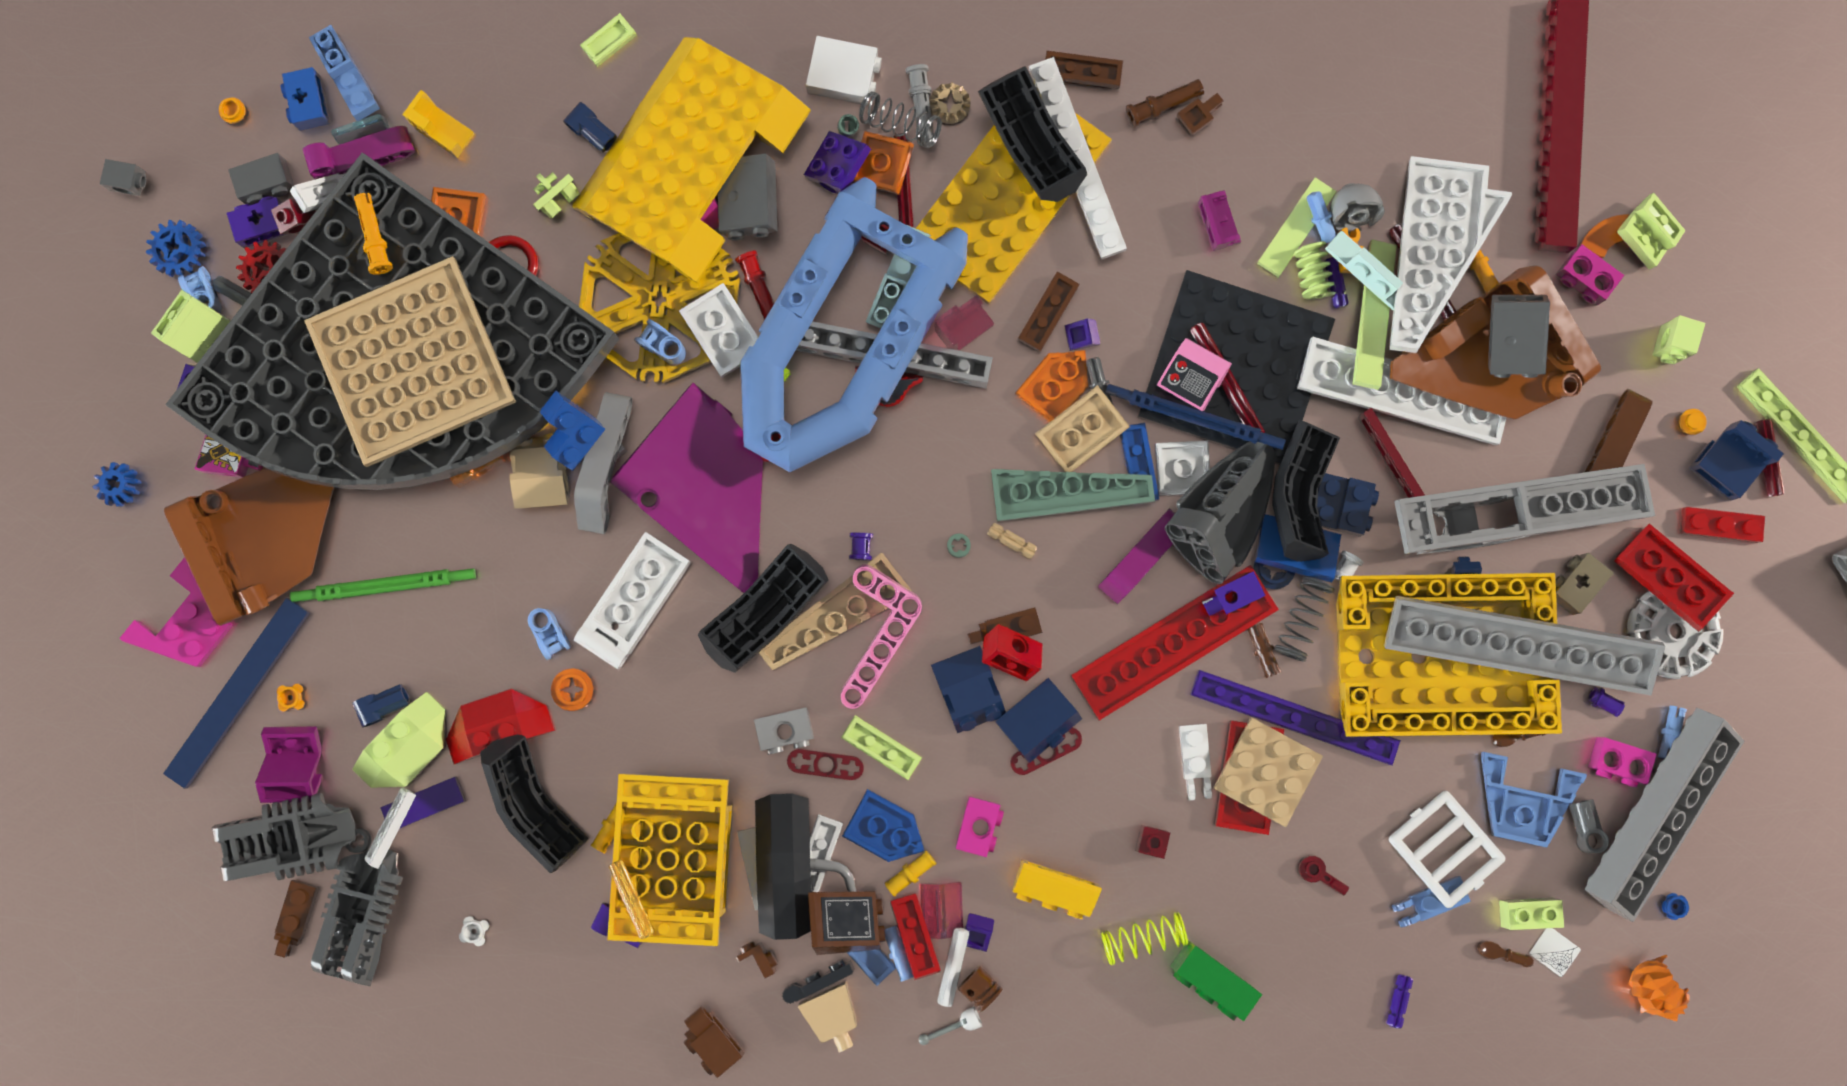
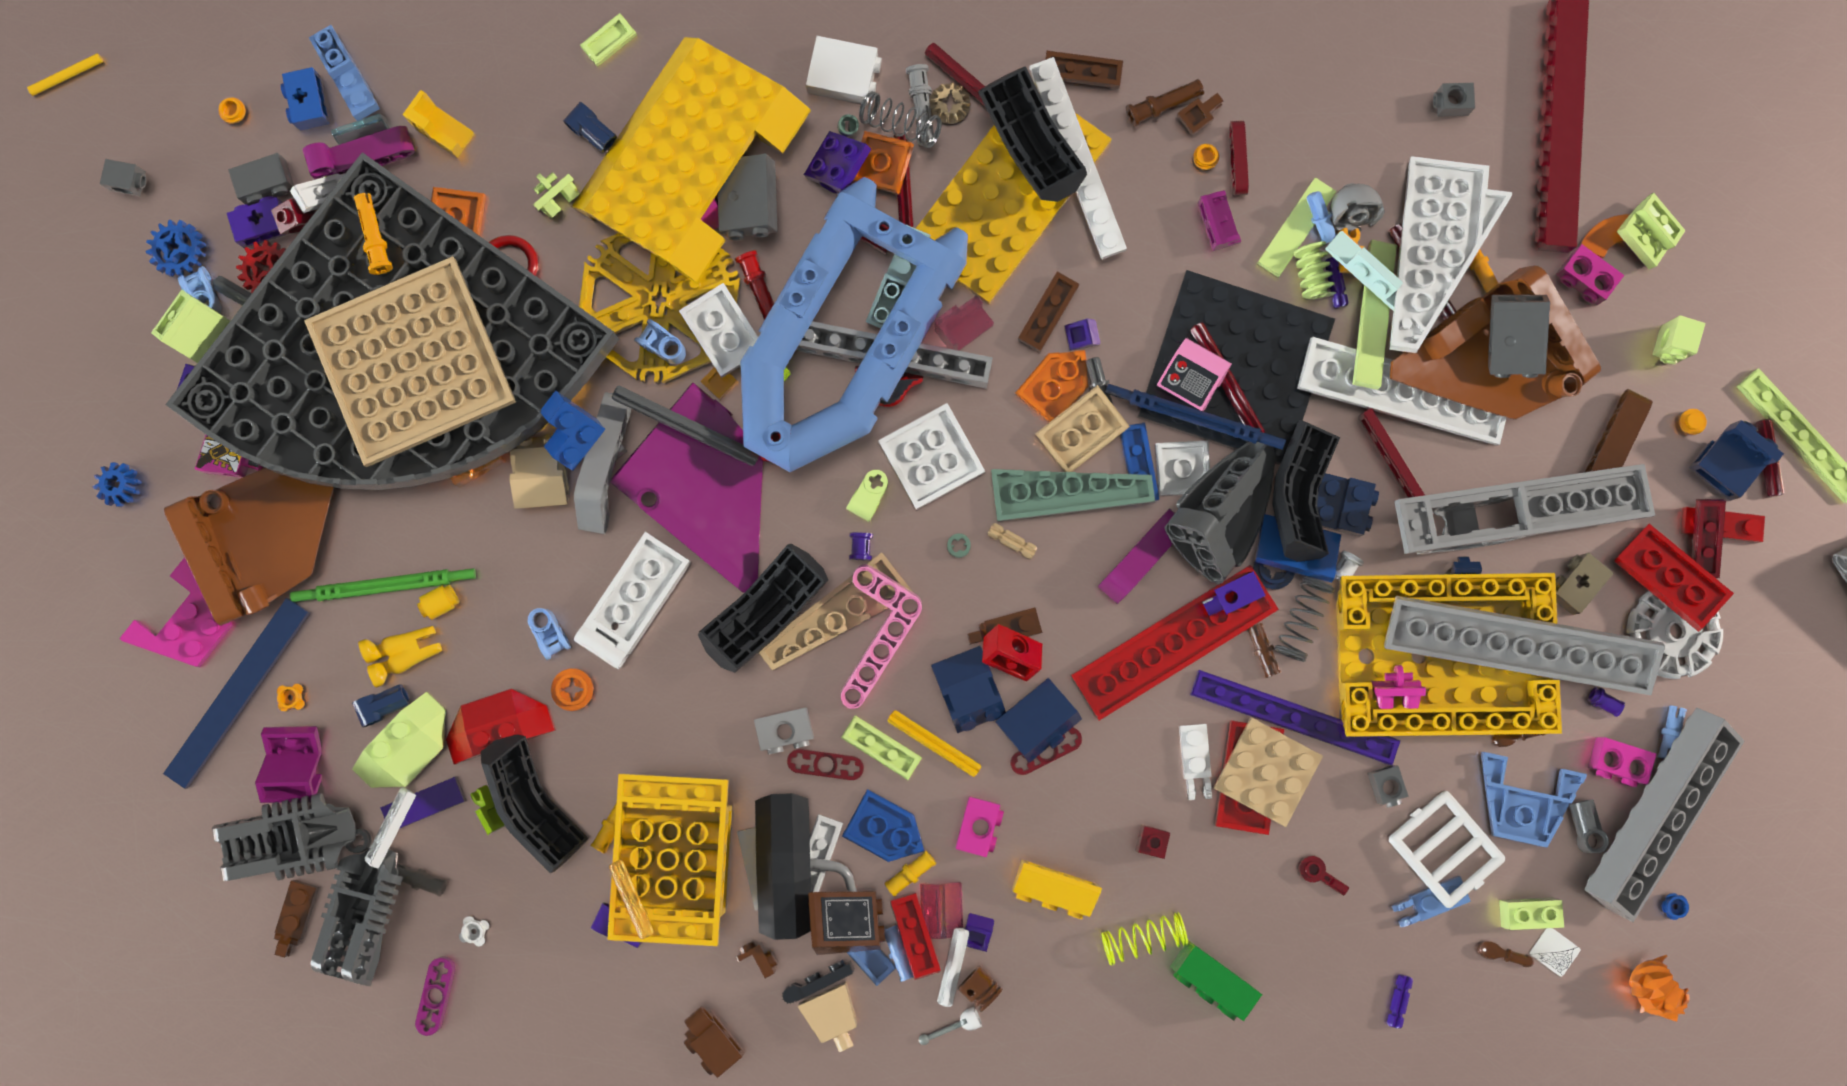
none -> yellow bar [27,53,103,96]
none -> yellow piece [358,626,442,688]
none -> clear smoke pin [397,862,447,897]
none -> magenta beam [415,956,455,1036]
none -> yellow brick [417,584,459,620]
none -> lime plate [470,785,505,835]
none -> dark grey axle [612,386,759,466]
none -> light orange tile [700,367,738,400]
none -> yellowish green piece [846,470,888,522]
none -> white plate [878,403,985,510]
none -> yellow axle [888,710,981,777]
none -> dark red axle [925,43,985,106]
none -> light orange plate [1193,144,1219,170]
none -> dark red beam [1229,121,1249,195]
none -> dark grey brick [1367,765,1409,808]
none -> dark pink hips [1371,665,1426,709]
none -> dark grey brick [1433,83,1475,117]
none -> dark red tile [1691,499,1726,578]

